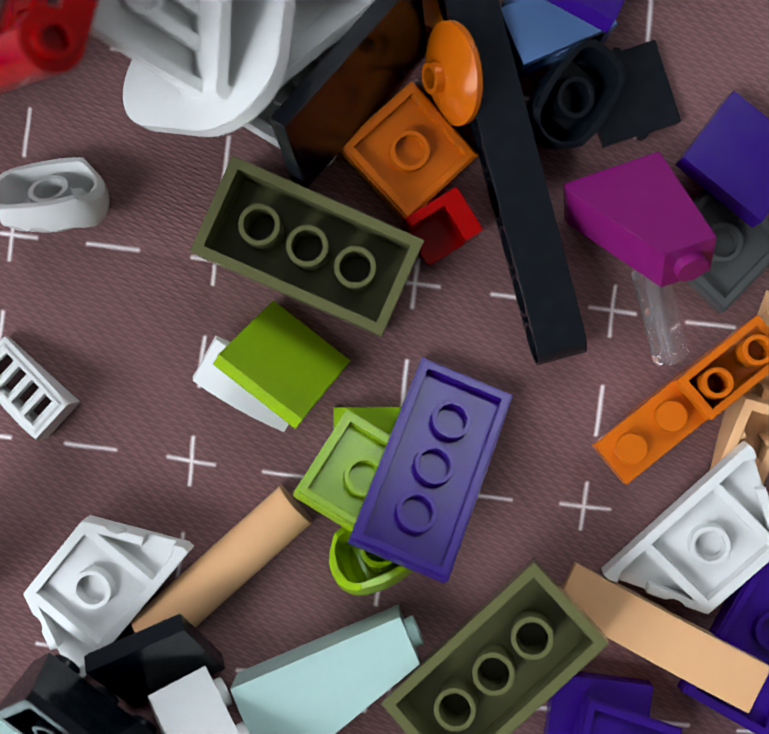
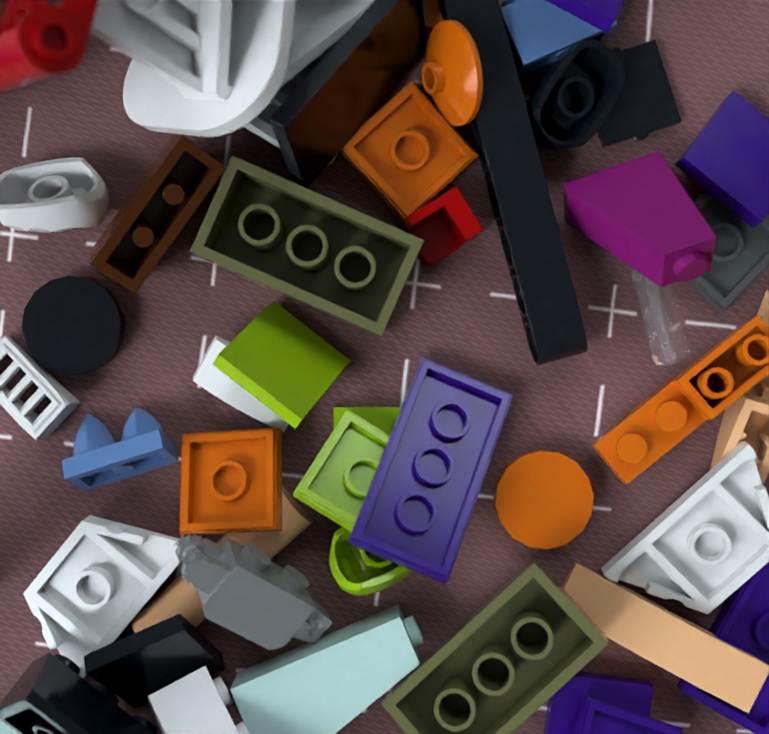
none -> black tile [22,276,126,375]
none -> medium blue tile [62,408,179,492]
none -> reddish brown brick [90,134,226,294]
none -> light grey hinge [175,533,333,650]
none -> orange tile [179,427,282,536]
none -> orange tile [493,449,594,549]

